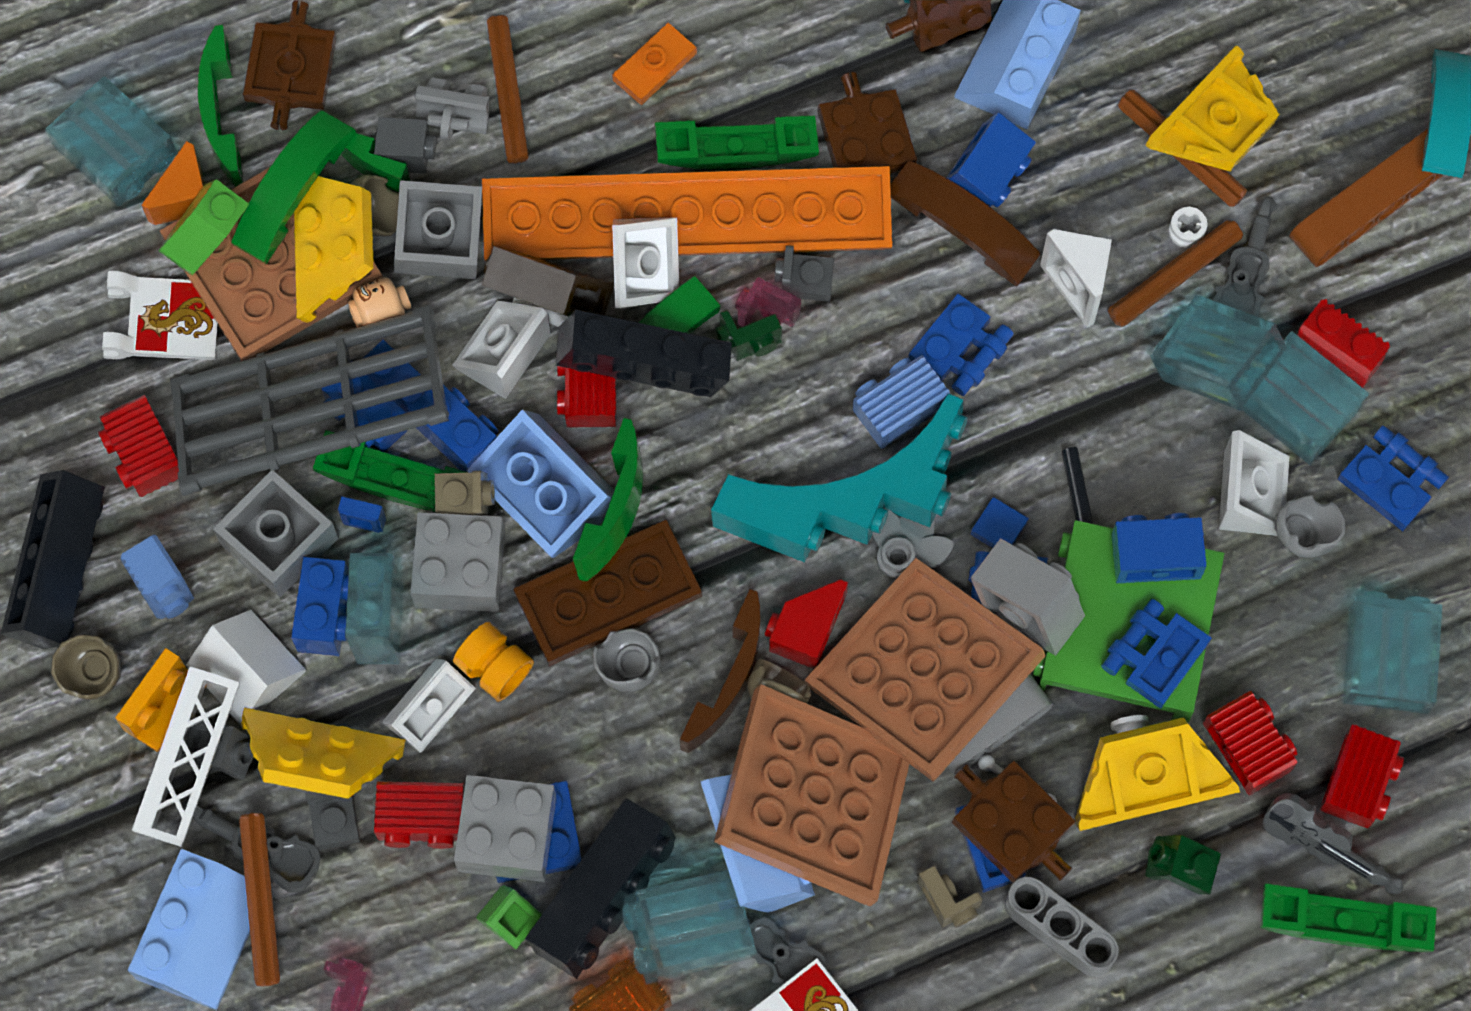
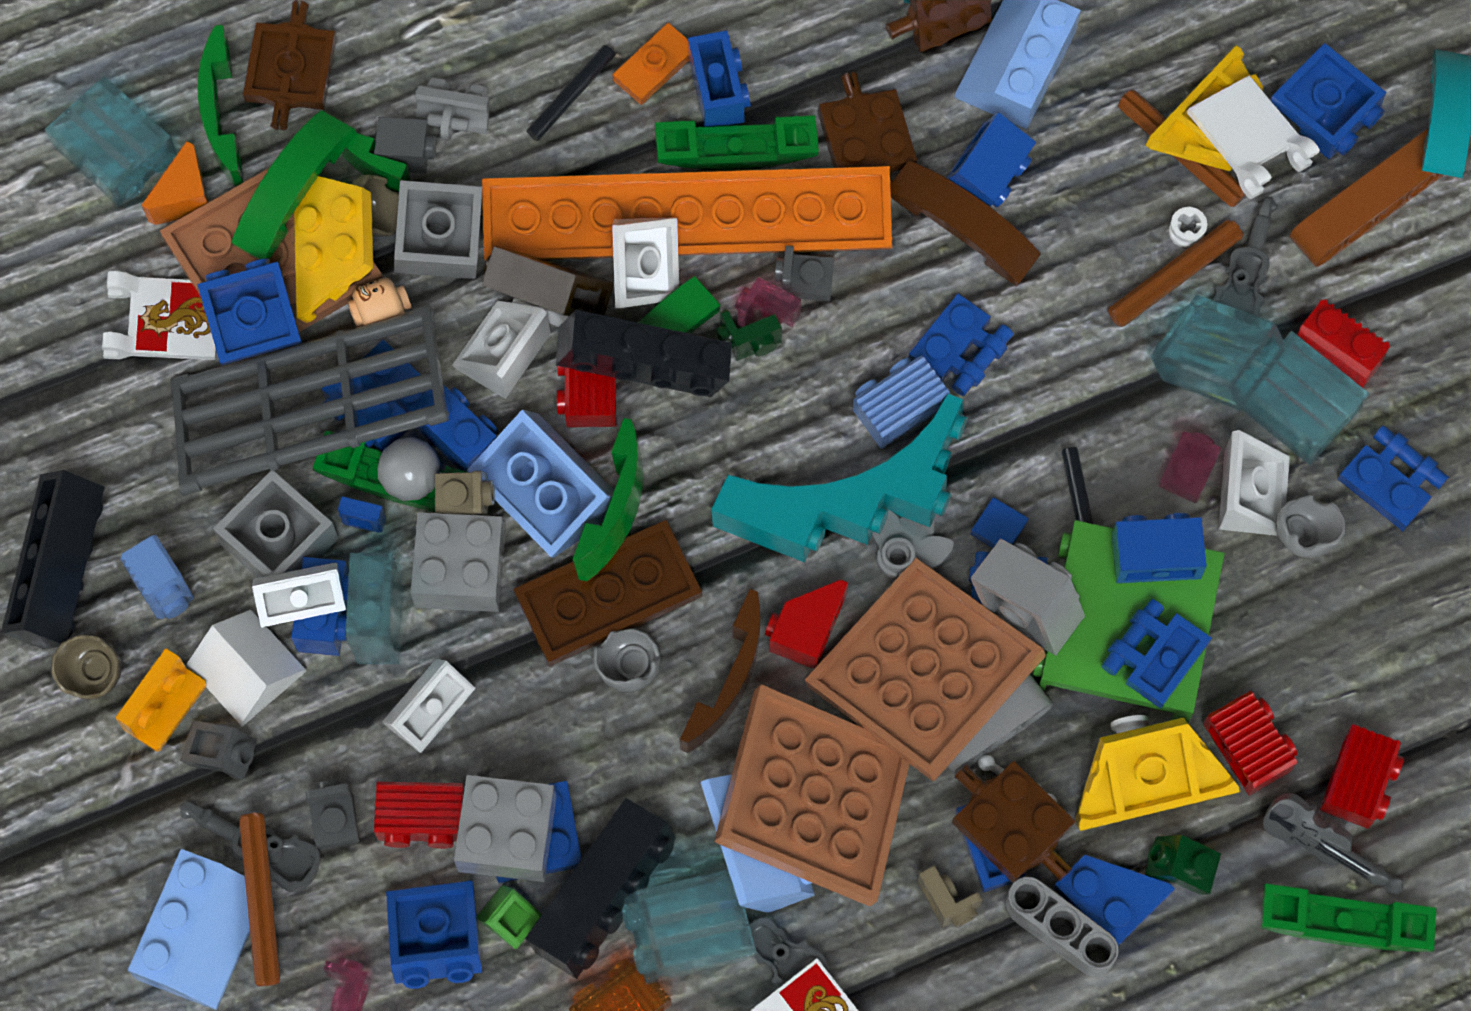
red brick [98,395,179,497] -> none
white fence [132,666,240,847] -> none
bright green slope [158,179,249,275] -> none
yellow wing [241,708,406,799] -> none
light orange wheel [453,622,534,702] -> none
dark orange axle [487,15,529,164] -> none
dark tan hair [747,659,811,704] -> none
white slope [1040,229,1112,328] -> none
clear light blue brick [1343,591,1442,714] -> none
none -> blue plate [197,259,302,366]
none -> white slope [252,563,346,627]
none -> light grey hair [377,437,441,501]
none -> blue plate [386,881,482,989]
none -> black bar [527,45,616,141]
none -> blue brick [688,30,750,127]
none -> blue wing [1053,855,1175,946]
none -> clear pink bracket [1158,431,1221,504]
none -> white flag [1187,76,1320,199]
none -> blue plate [1271,43,1387,160]

